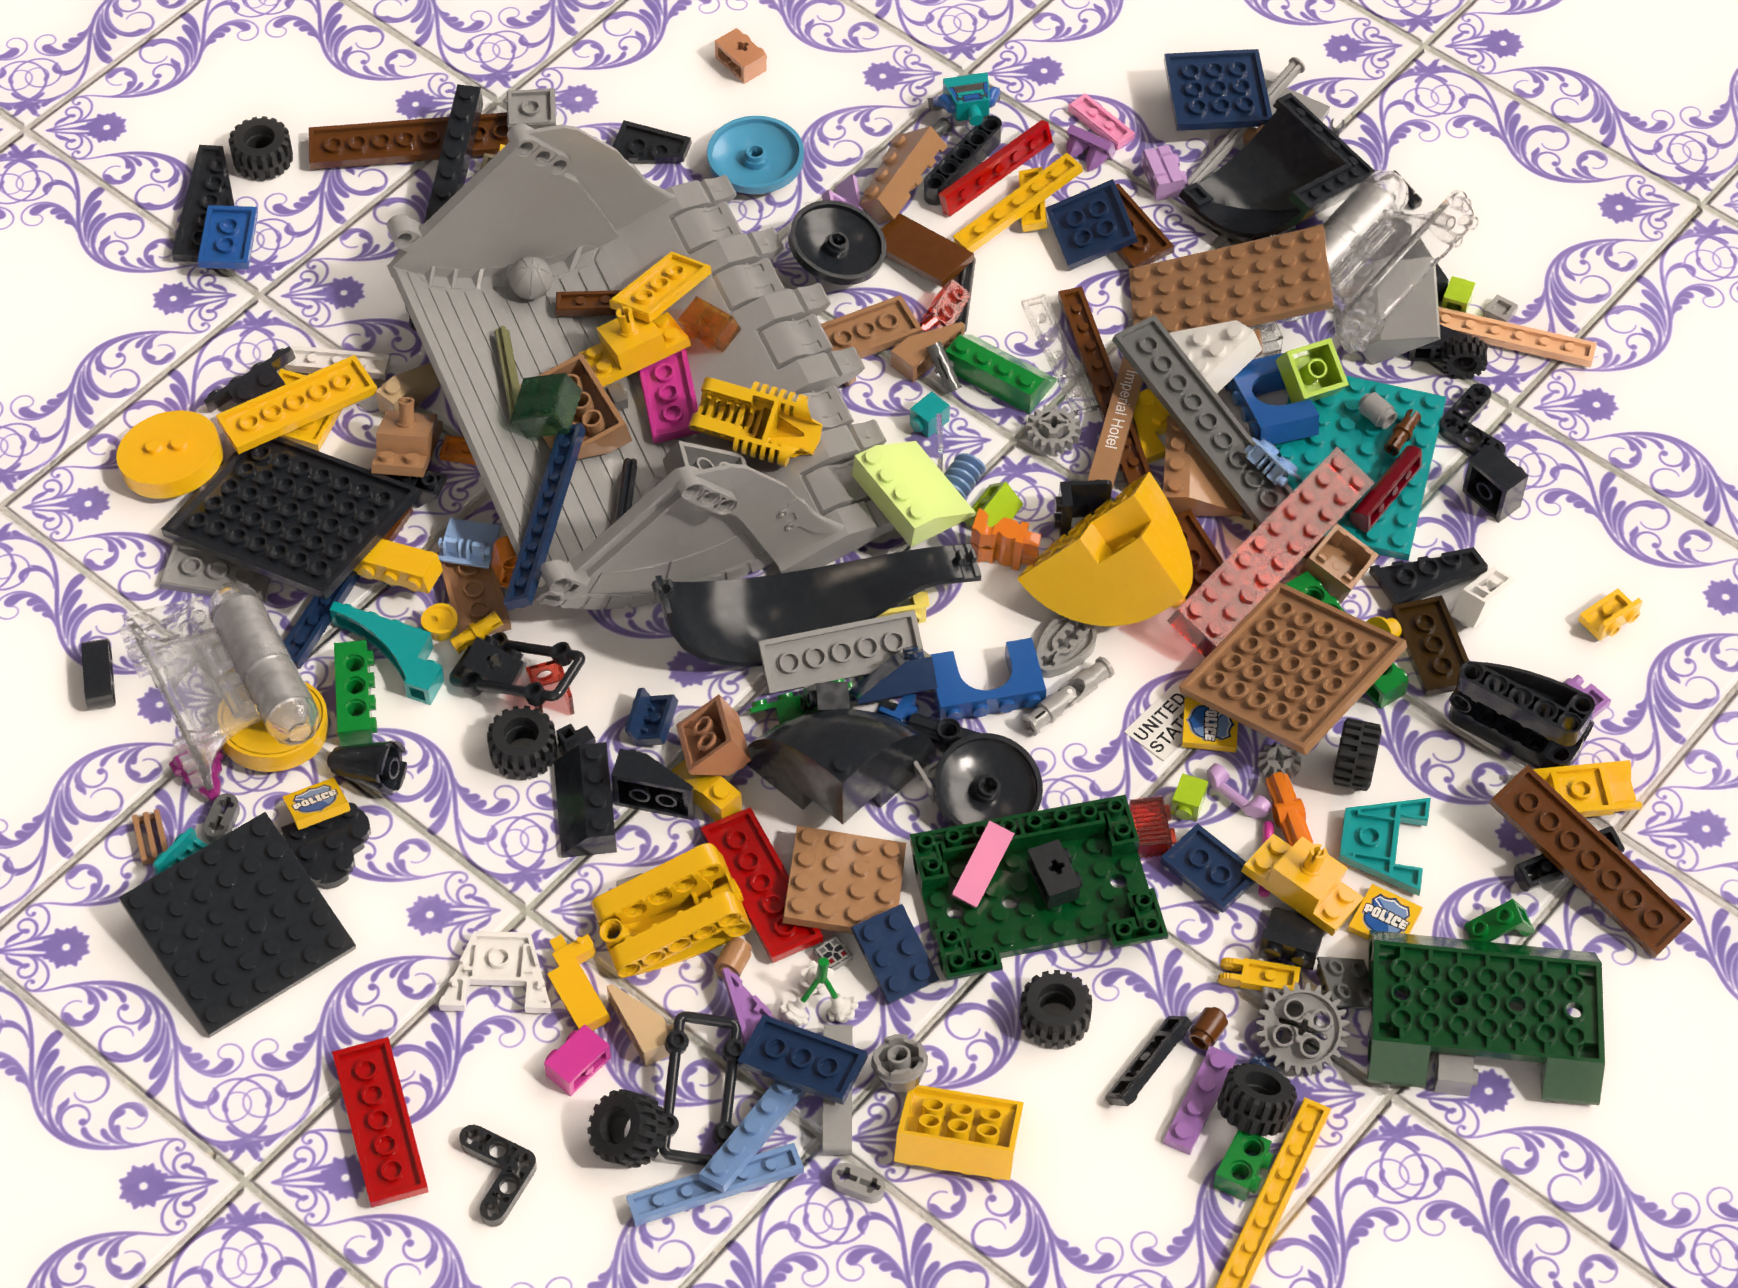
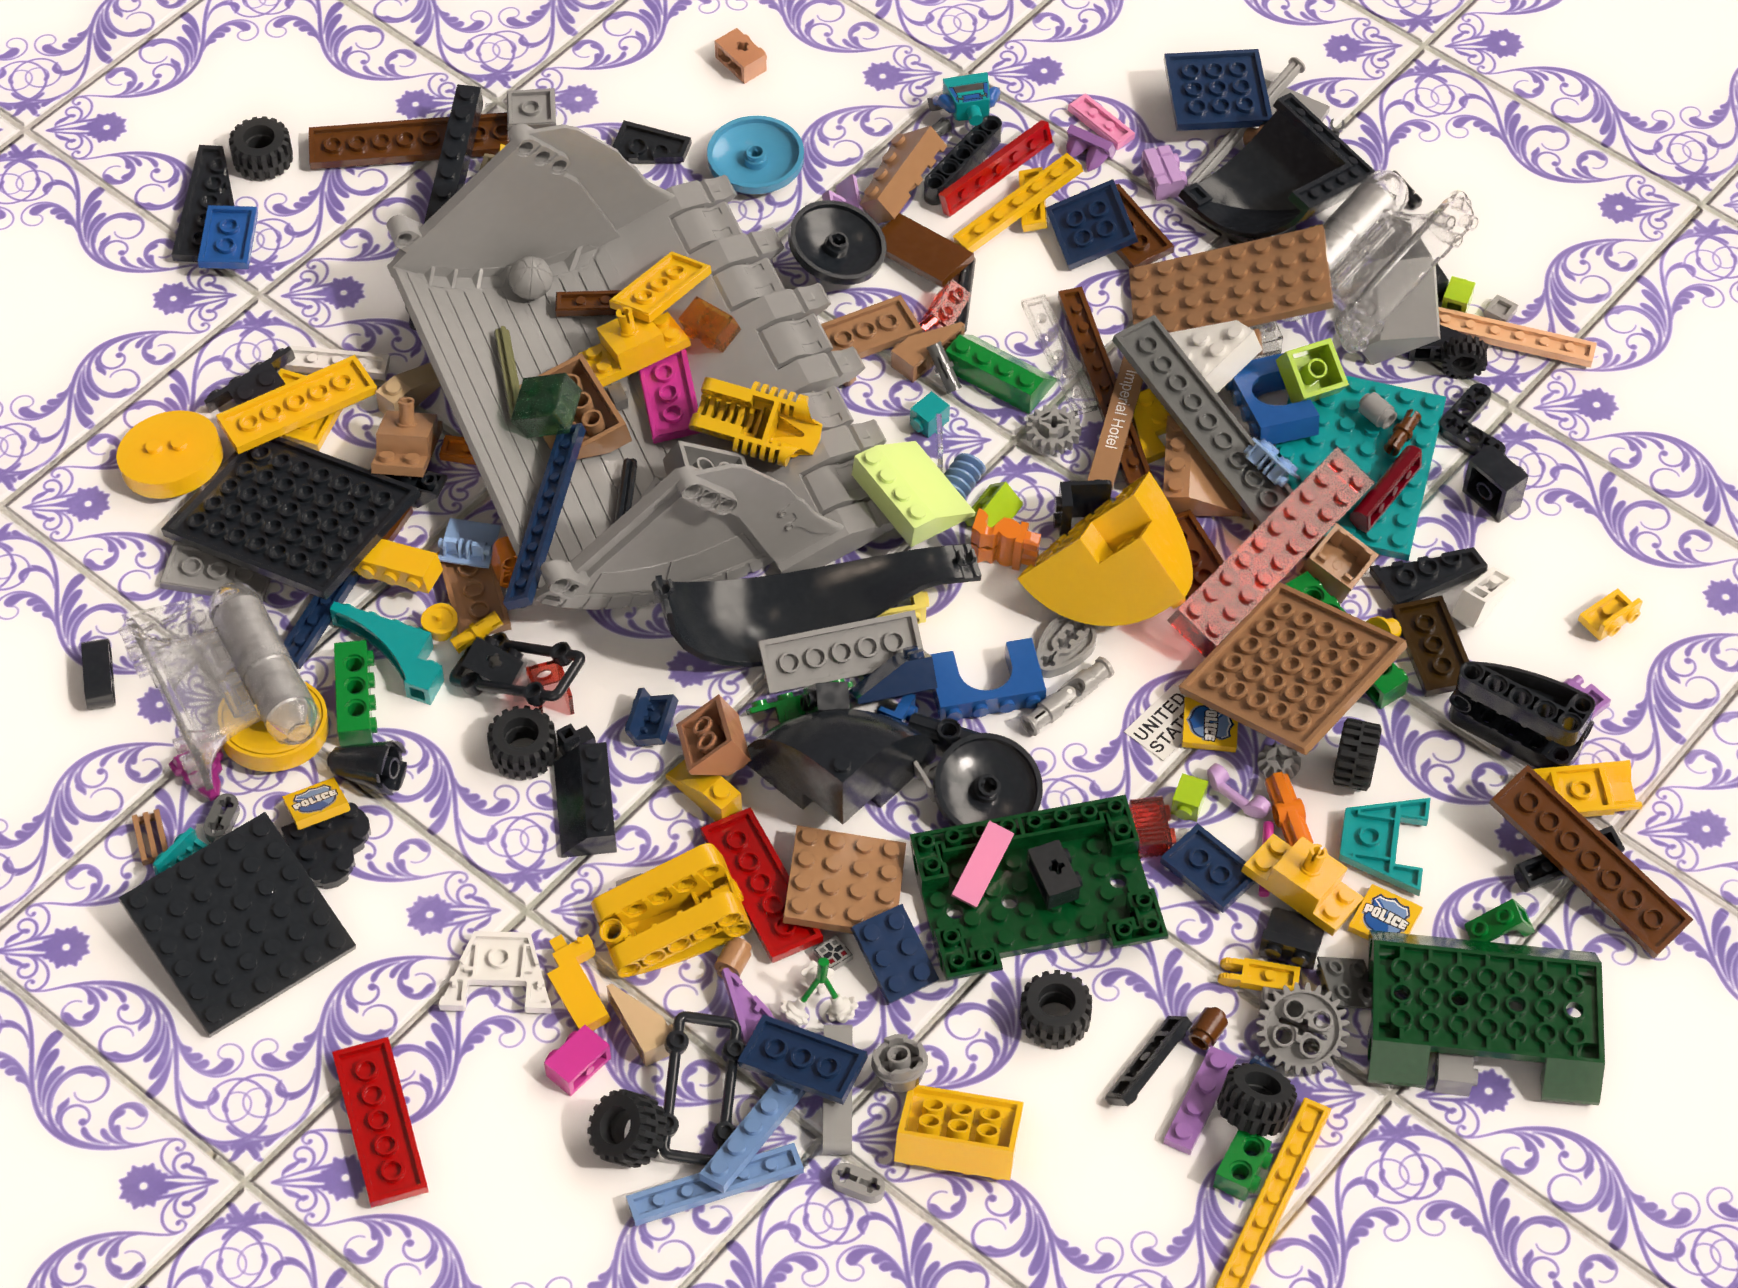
black beam [459,1124,537,1227] -> none
black slope [611,748,695,820] -> none

